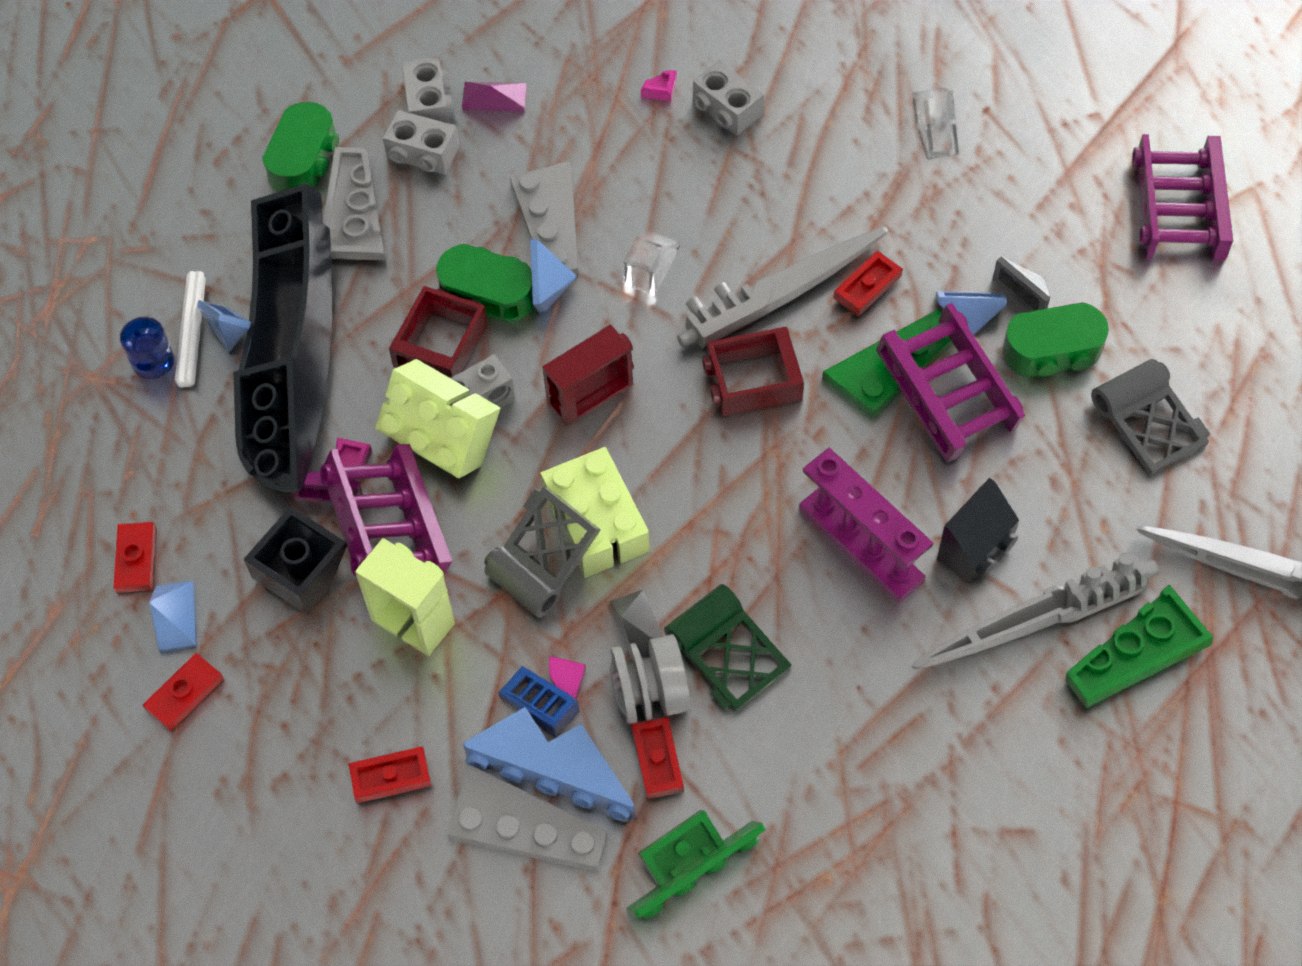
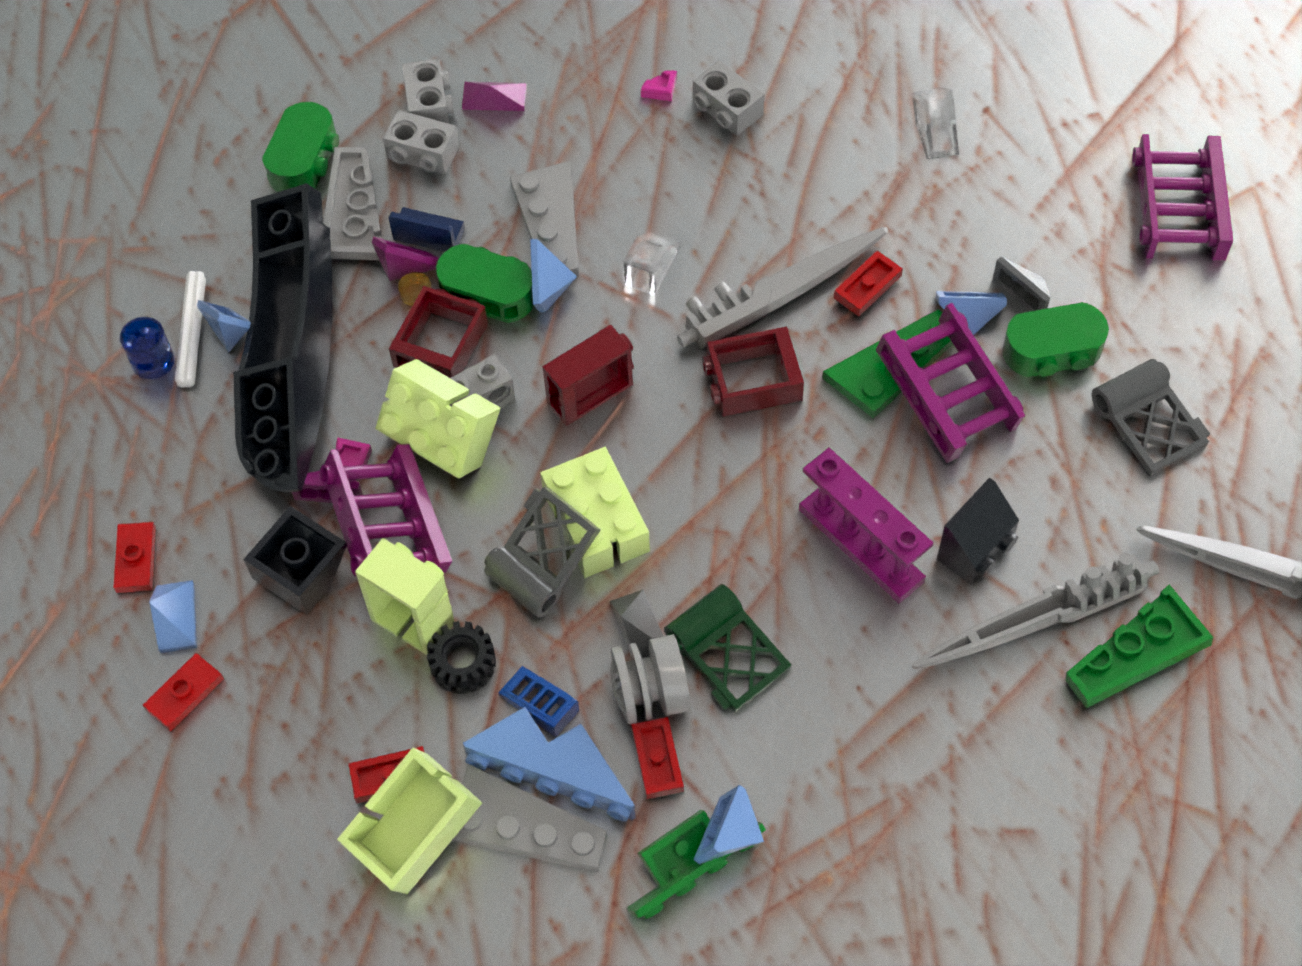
dark pink tile [549,656,586,700] -> none
none -> yellowish green piece [337,748,482,894]
none -> magenta slope [371,236,439,281]
none -> dark blue panel [388,207,465,252]
none -> clear yellow tile [398,272,432,306]
none -> black tyre [427,621,496,694]
none -> medium blue slope [693,785,764,864]

